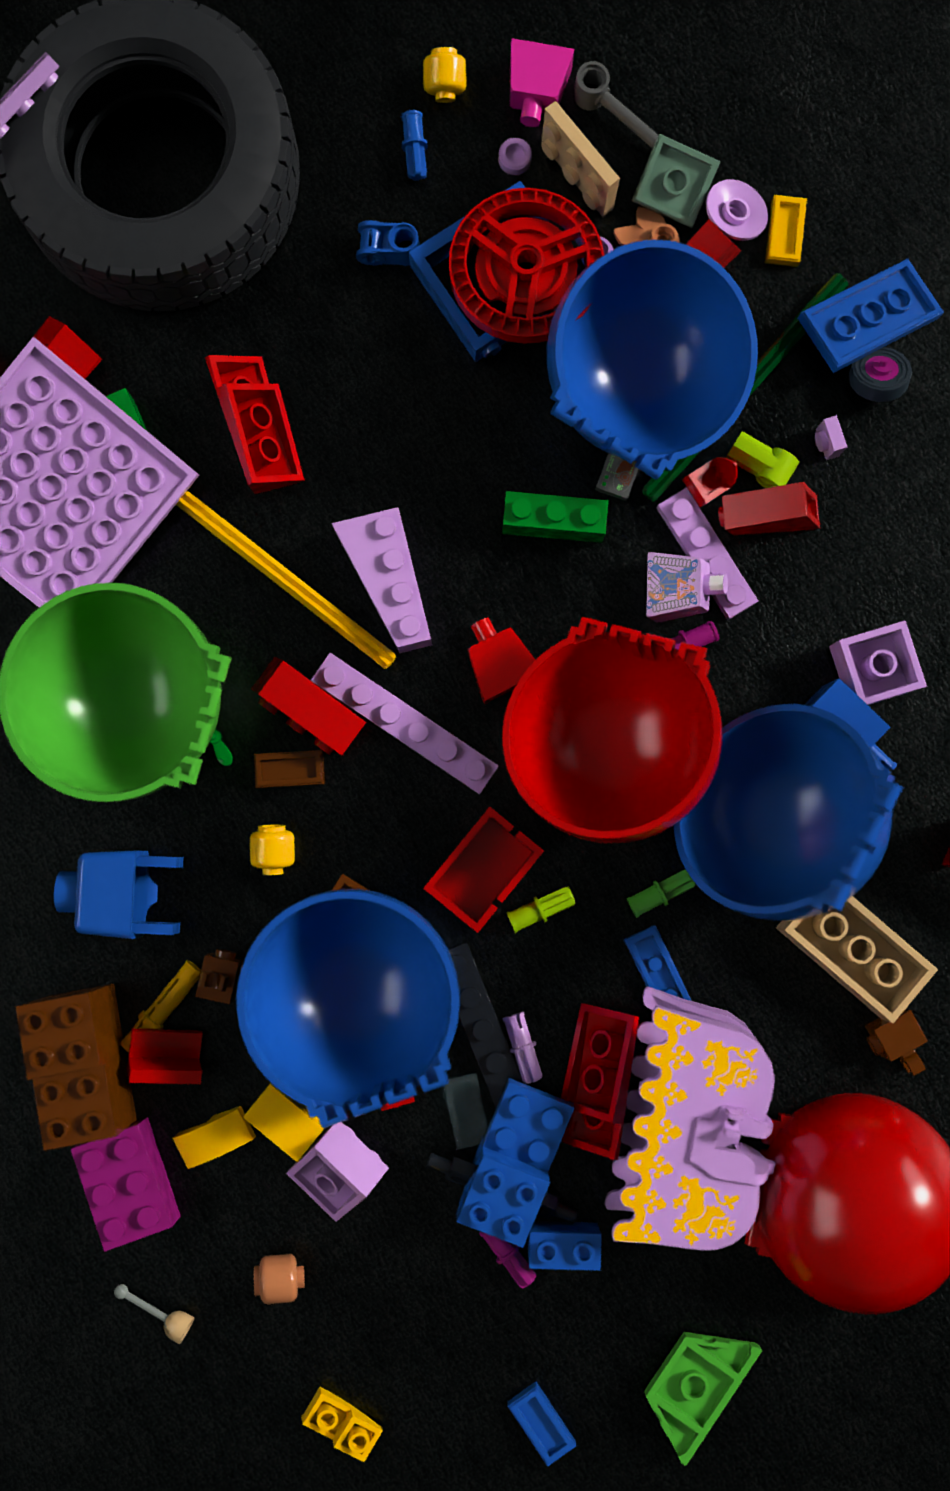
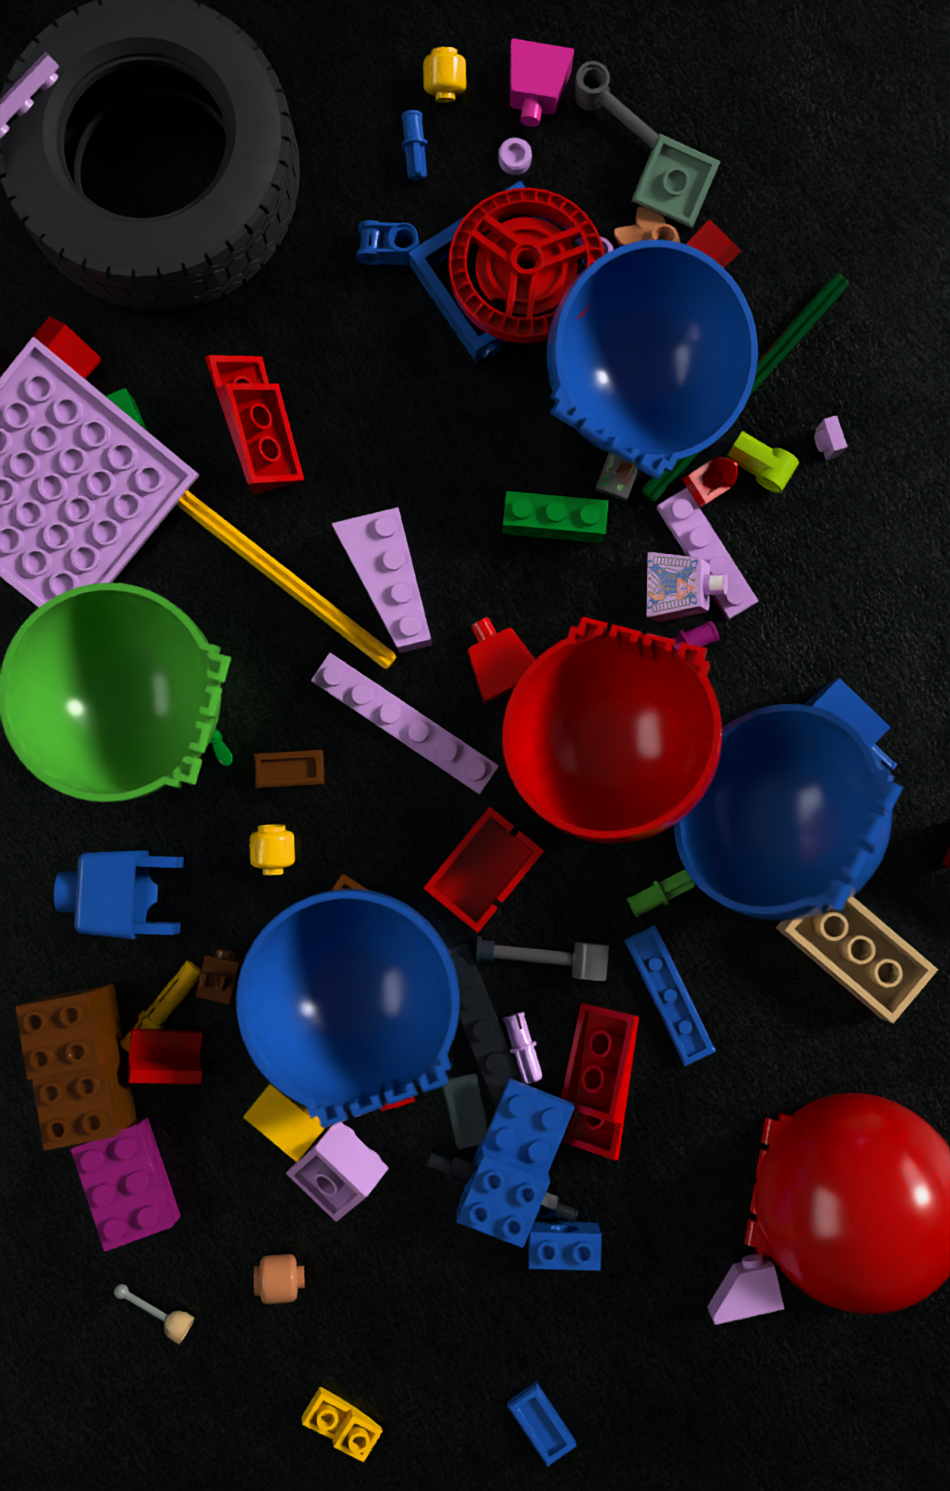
yellow slope [173,1106,256,1169] -> none
red wedge [251,657,366,755] -> none
magenta axle [479,1231,536,1288] -> none
lime axle [507,887,575,933] -> none
tan plate [541,101,620,217] -> none
lavender animal [605,986,776,1250] -> none
bright green wing [644,1332,762,1466] -> none
lavender dish [706,179,768,241] -> none
red slope [718,482,820,535] -> none
yellow tile [765,195,807,267] -> none
blue tile [798,259,944,373] -> none
lavender brick [829,621,927,705] -> none
black wheel [849,347,912,402] -> none
reddish brown brick [865,1009,928,1076] -> none
none -> dark grey piece [476,936,609,981]
none -> lavender slope [708,1254,784,1325]

